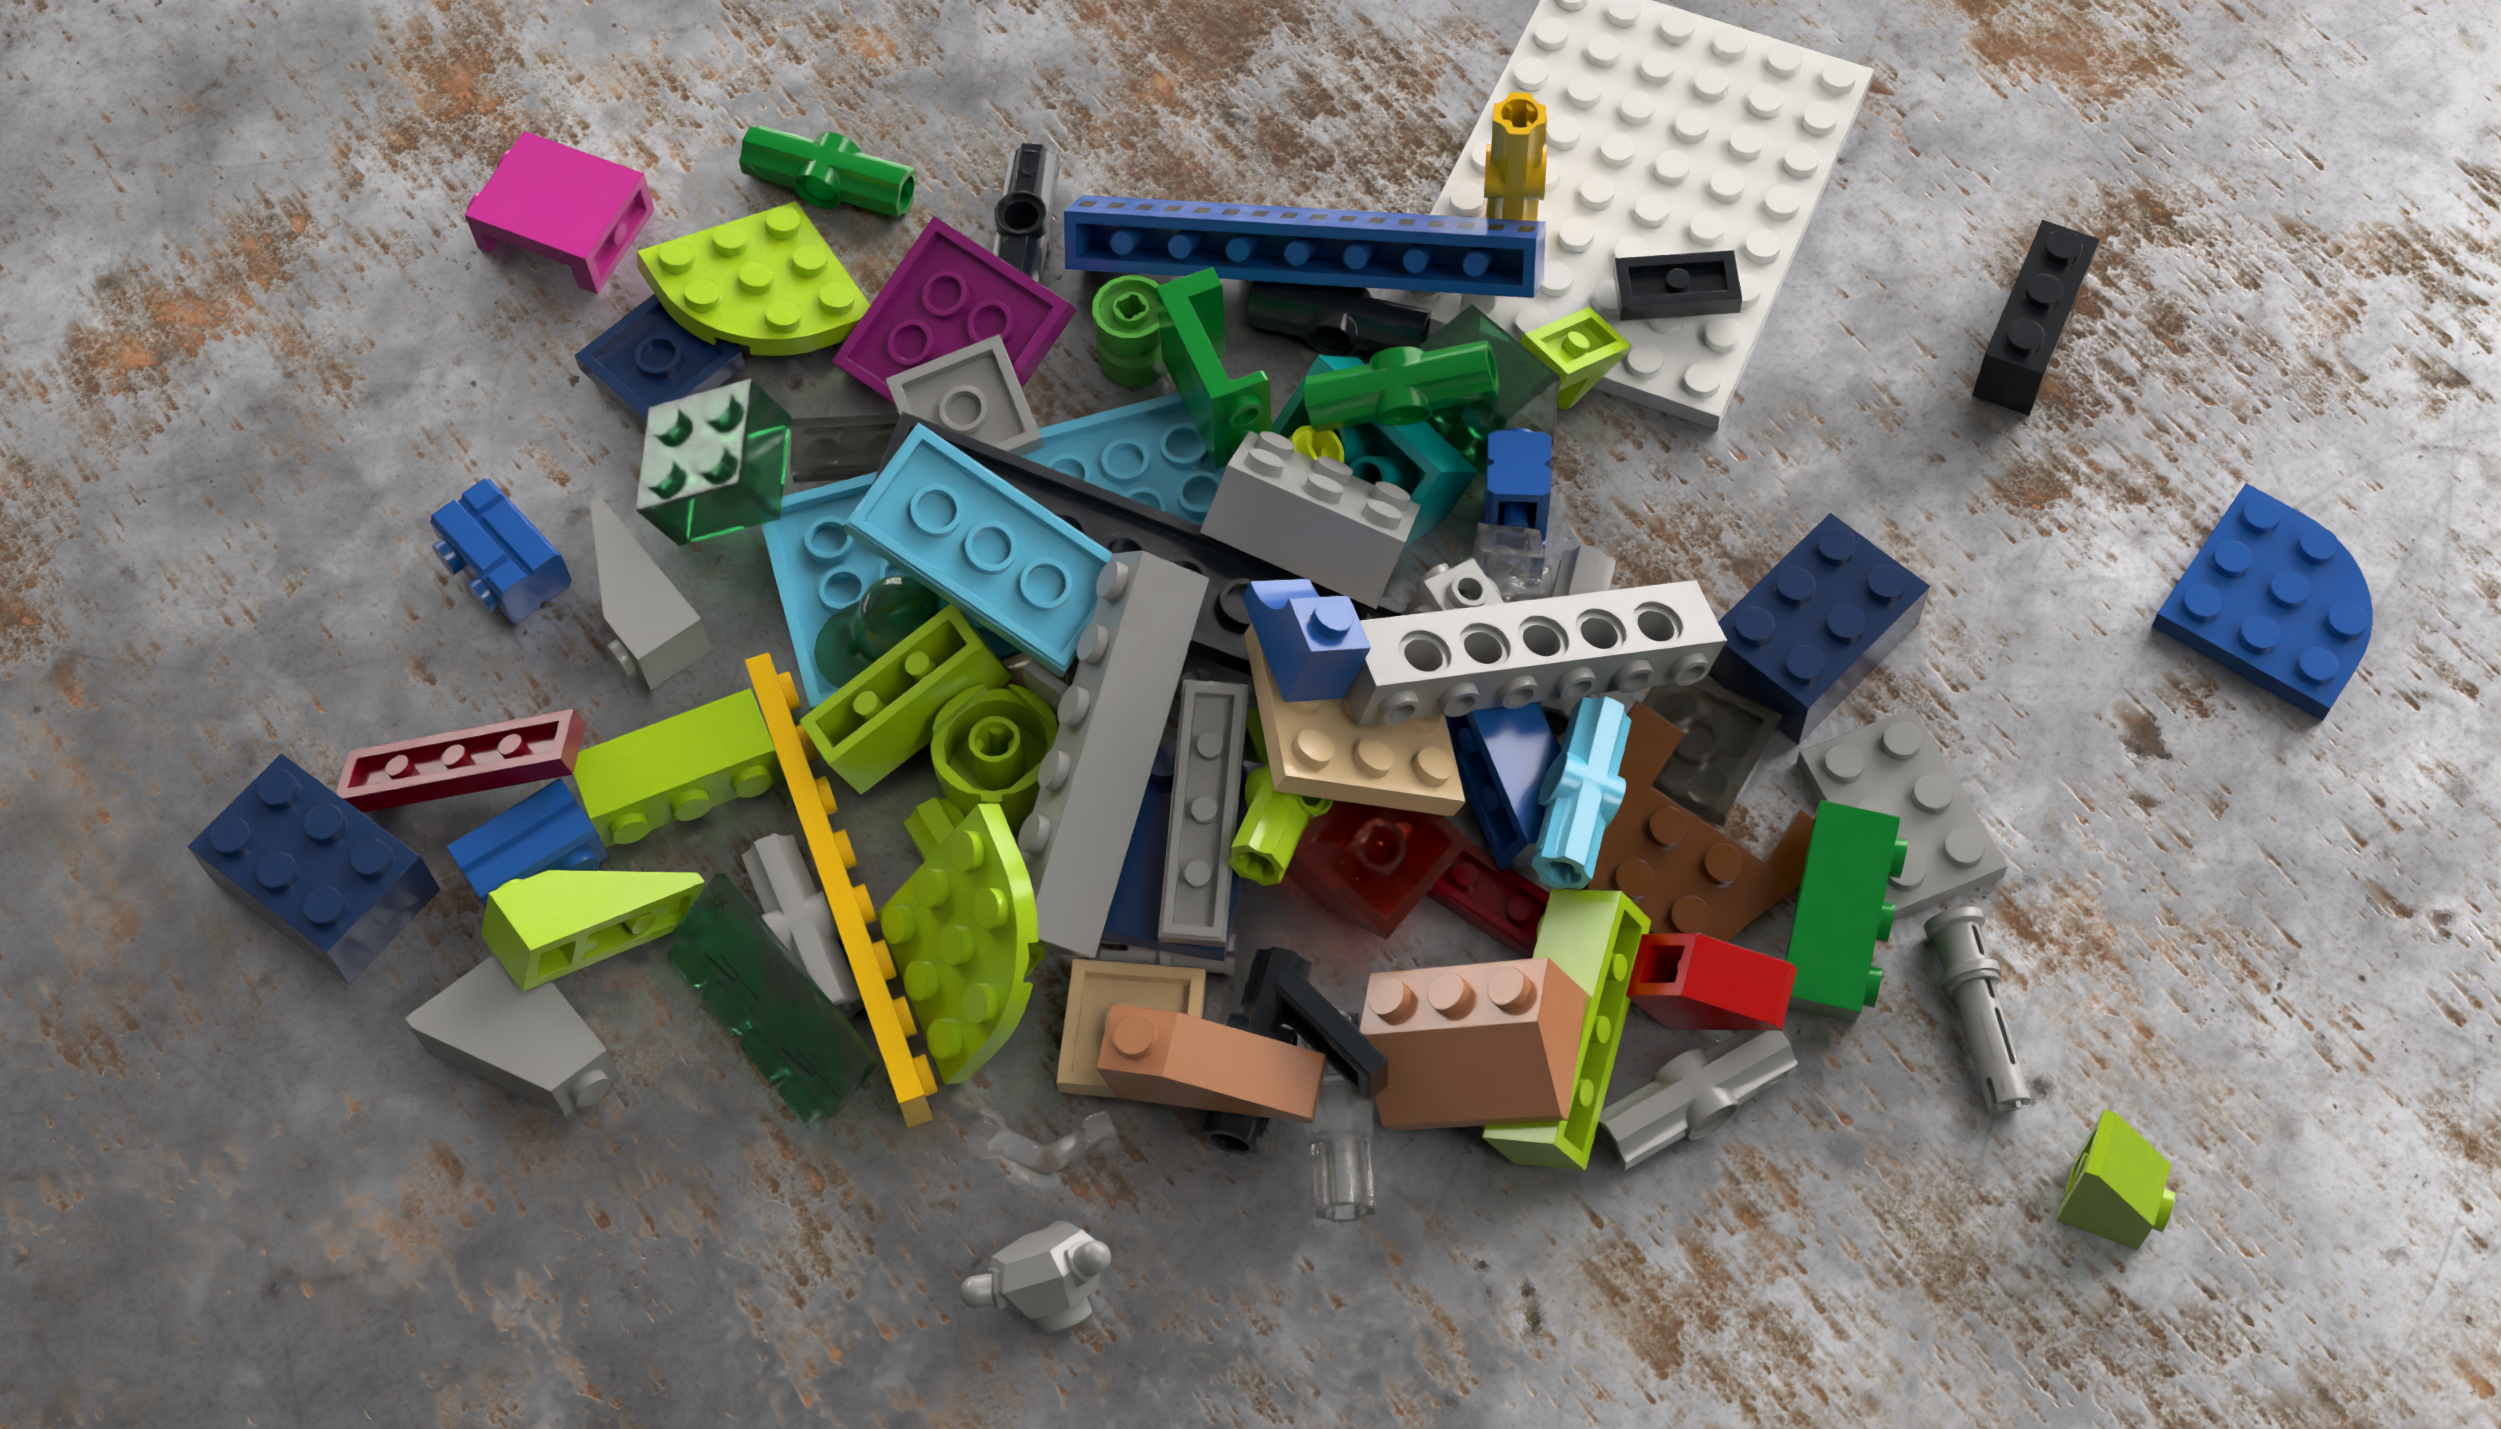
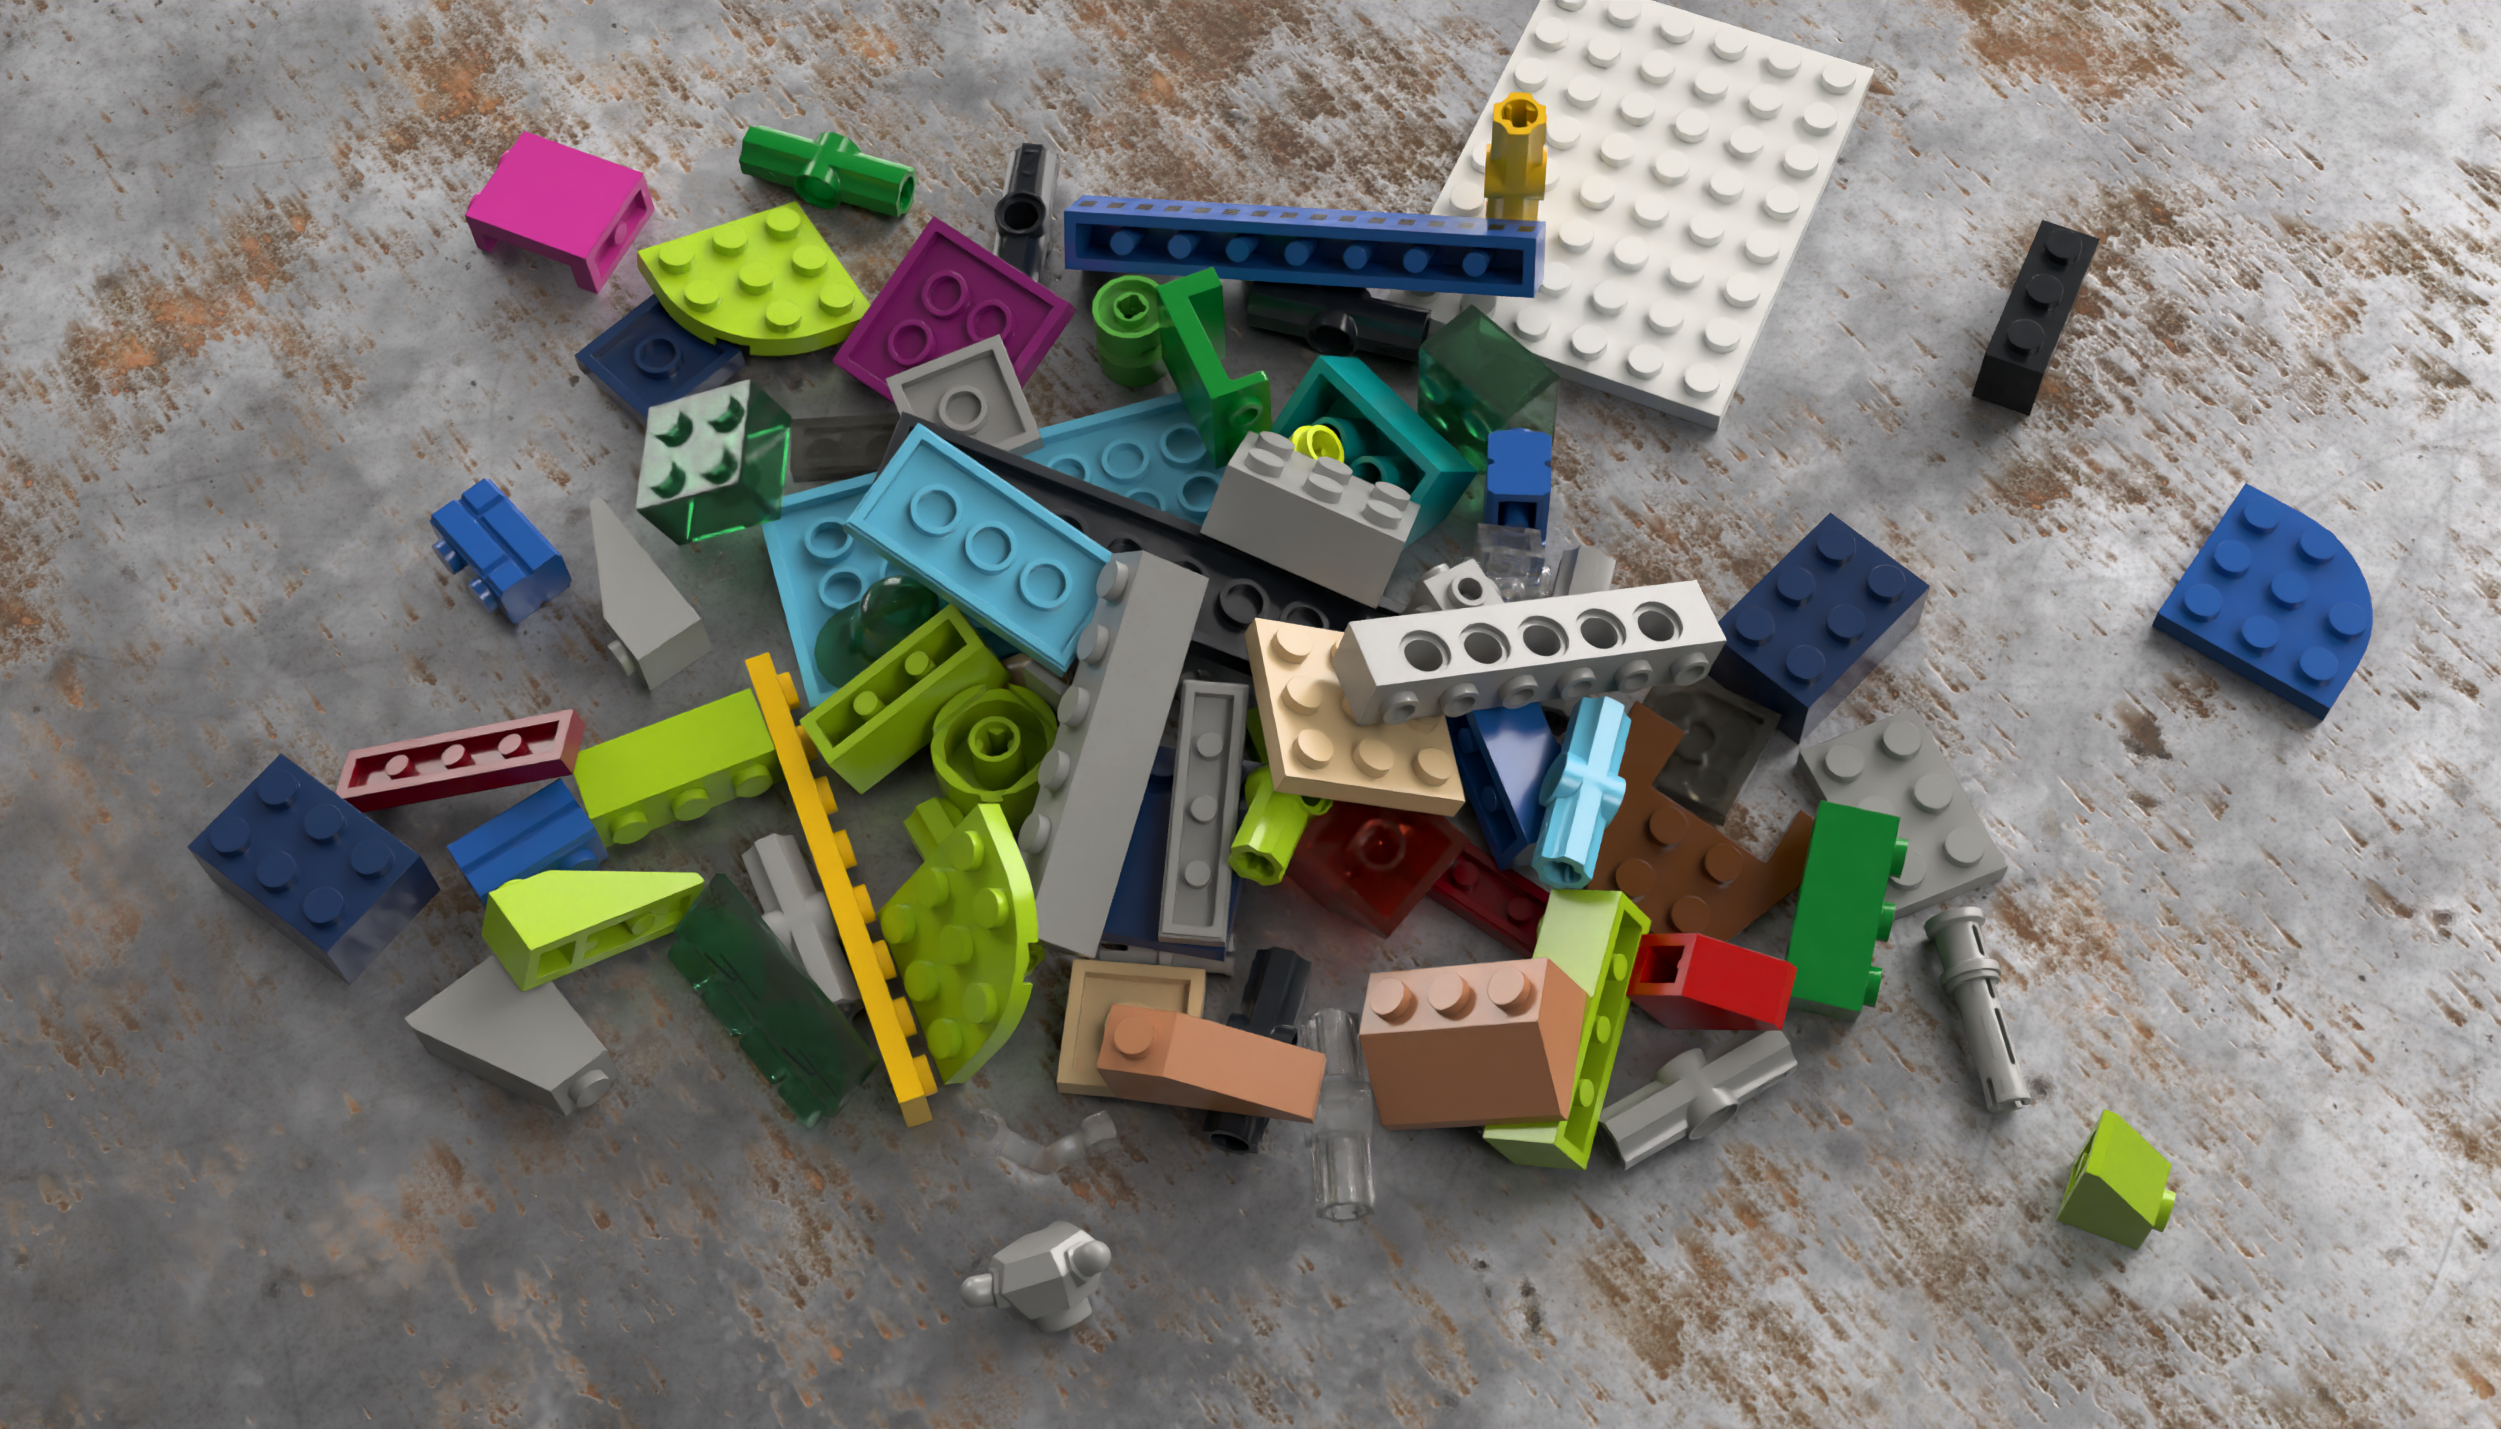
blue arch [1242,579,1371,702] -> none
black tile [1275,966,1388,1101] -> none
green piece [1303,340,1500,433] -> none
lime slope [1513,307,1632,410] -> none
black plate [1613,250,1742,321] -> none

